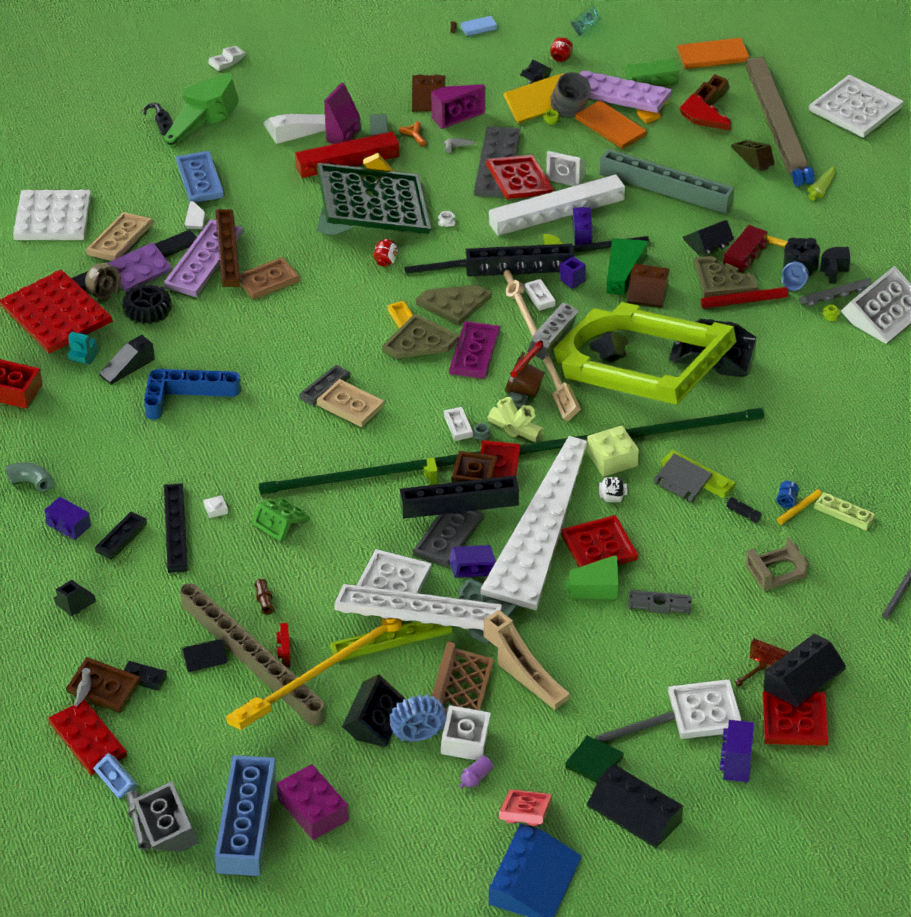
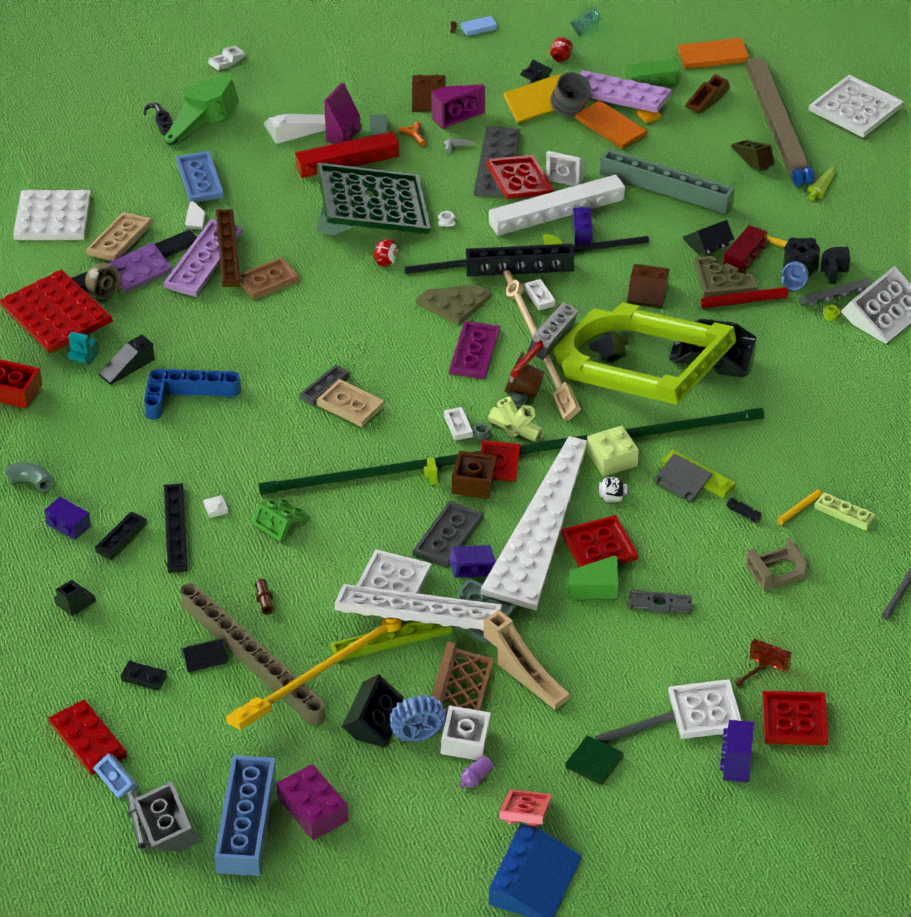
reddish brown plate [66,657,141,713] -> none
light grey bar [74,668,91,706] -> none
black gear [122,283,171,324] -> none
red plate [276,623,291,667] -> none
yellow tile [363,153,395,172] -> none
olive plate [382,313,459,359] -> none
yellow tile [387,301,413,329] -> none
black brick [400,475,519,519] -> none
lime plate [544,110,560,125] -> none
dark purple brick [560,256,586,289] -> none
black slope [587,764,683,848] -> none
green slope [606,238,648,295] -> none
red slope [679,93,732,131] -> none
black slope [764,634,846,707] -> none
blue wheel [776,481,799,508] -> none

